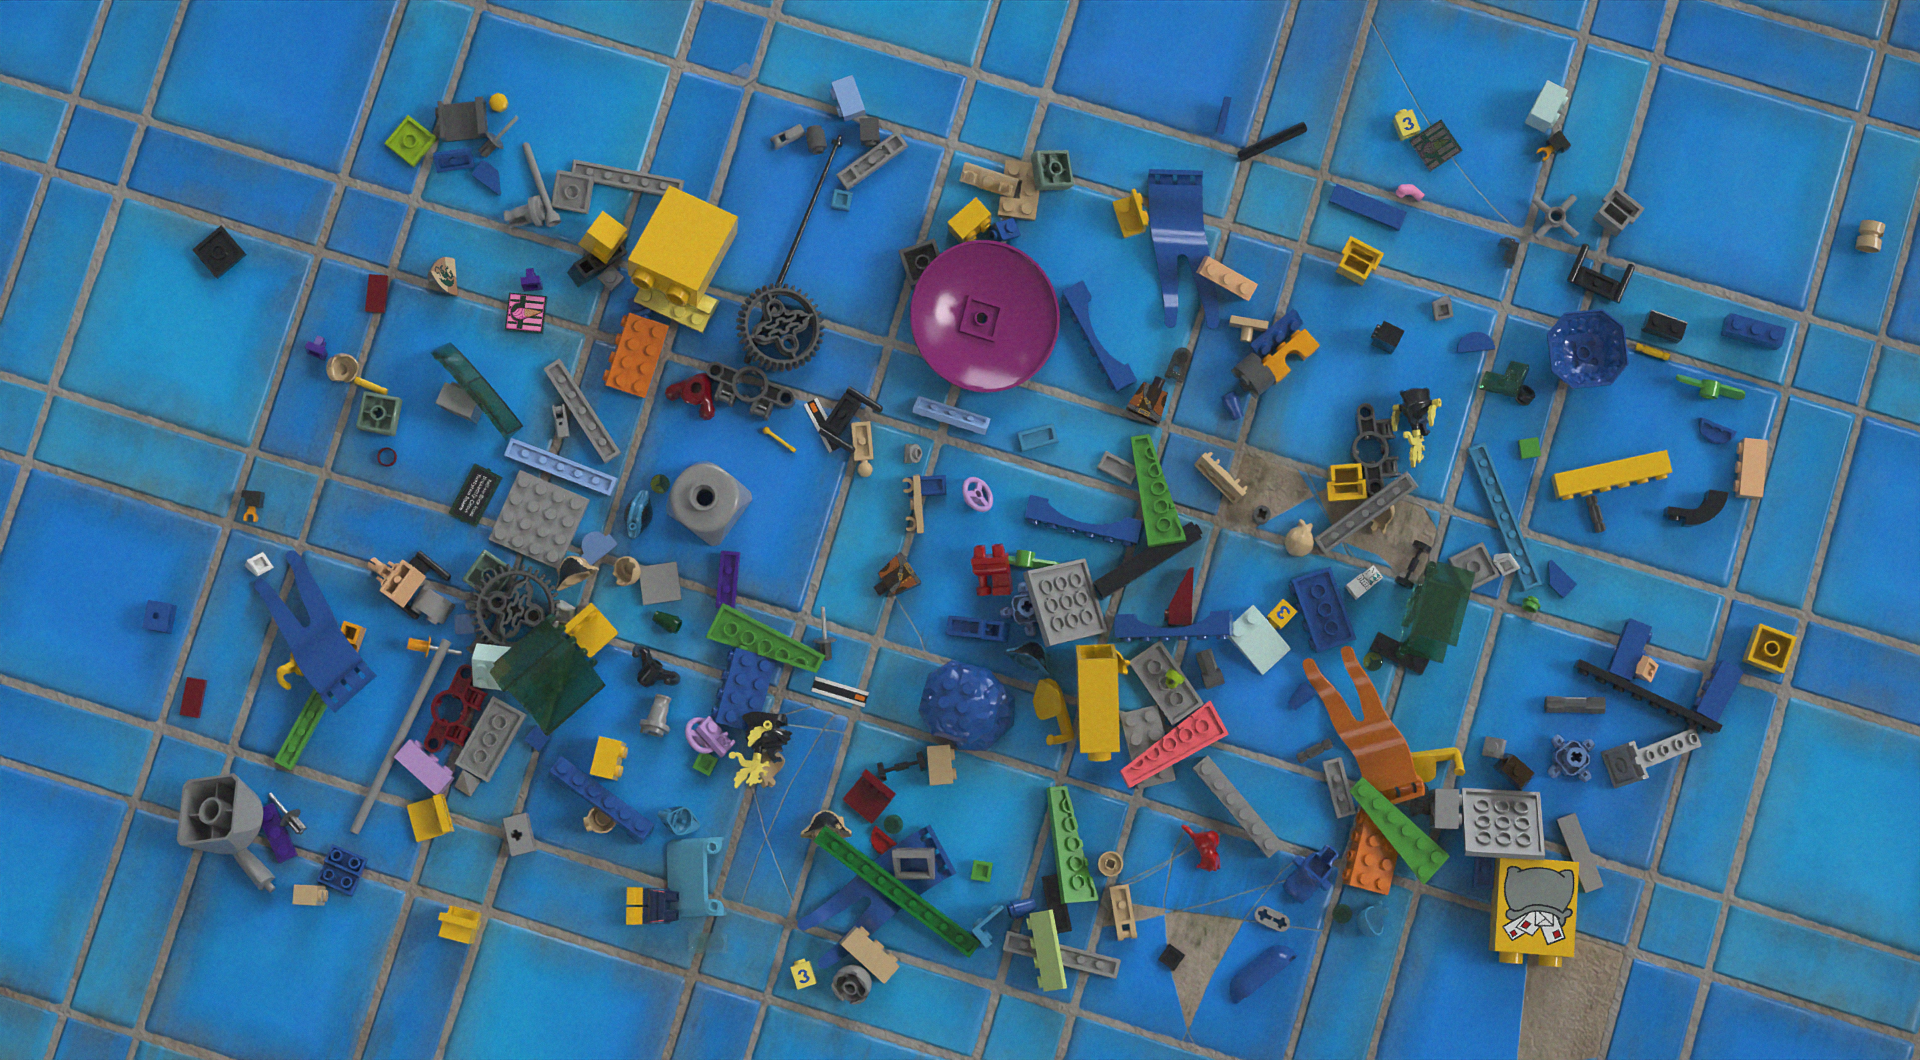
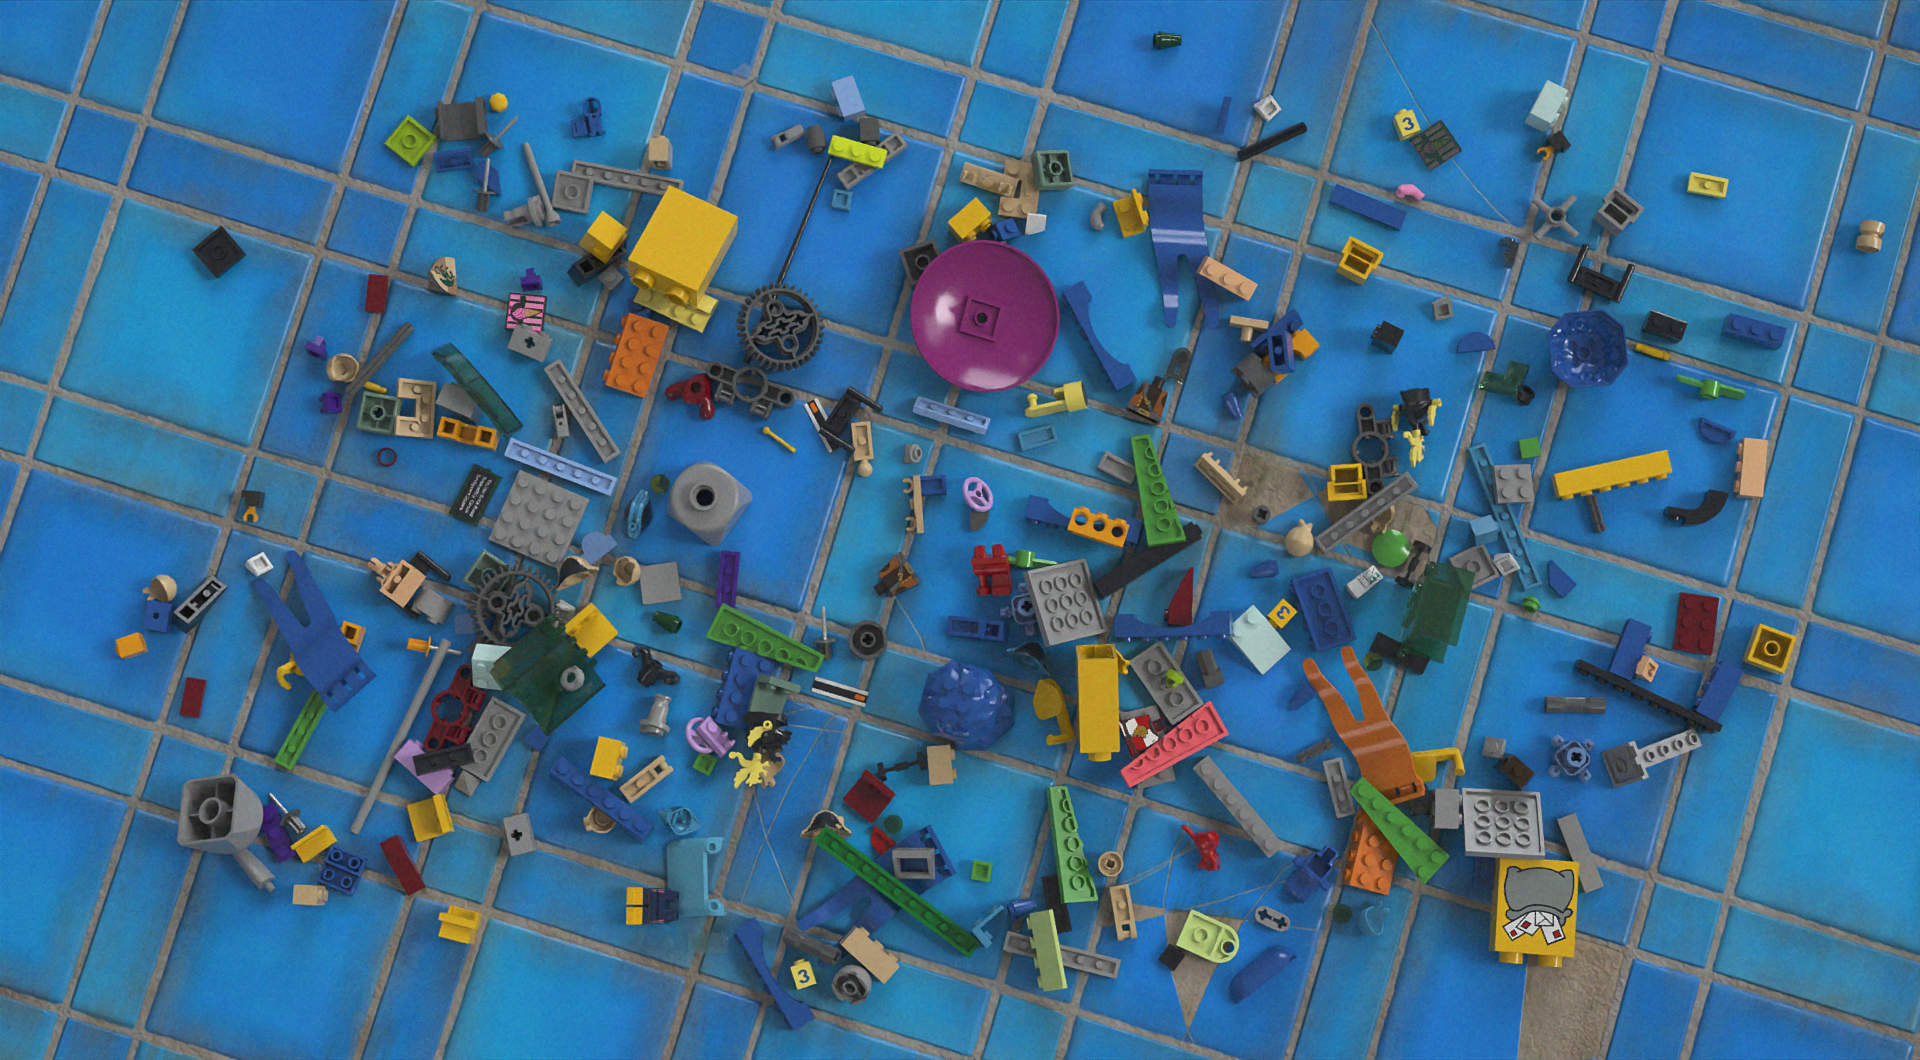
none -> light orange brick [115,632,148,660]
none -> tan piece [141,574,177,603]
none -> black slope [172,575,227,634]
none -> yellow panel [290,825,338,863]
none -> dark purple tile [319,392,342,414]
none -> dark grey axle [345,322,414,397]
none -> dark red slope [379,835,426,896]
none -> tan plate [394,378,437,439]
none -> black plate [412,743,474,776]
none -> light orange arch [437,416,501,451]
none -> dark grey piece [473,158,496,212]
none -> light grey brick [507,323,554,362]
none -> light grey piece [560,666,585,691]
none -> blue piece [571,97,606,139]
none -> tan plate [619,755,674,804]
none -> tan brick [649,135,673,170]
none -> blue arch [734,917,815,1031]
none -> sand green bracket [748,673,801,714]
none -> dark grey axle [783,927,841,966]
none -> neon yellow plate [828,135,888,170]
none -> dark grey brick [848,620,888,661]
none -> dark grey tile [970,511,989,532]
none -> white slope [1025,213,1046,235]
none -> light yellow piece [1025,381,1088,418]
none -> light orange brick [1067,506,1130,549]
none -> light grey arm [1090,202,1107,231]
none -> torso [1119,714,1167,757]
none -> dark green cone [1153,31,1181,50]
none -> yellowish green plate [1176,909,1239,963]
none -> blue cone [1250,559,1279,579]
none -> white slope [1253,95,1281,122]
none -> blue brick [1267,330,1296,375]
none -> bright green dish [1372,529,1410,567]
none -> dark azure brick [1469,515,1500,547]
none -> light grey plate [1491,464,1535,504]
none -> dark red plate [1672,592,1719,656]
none -> light yellow plate [1686,172,1729,199]

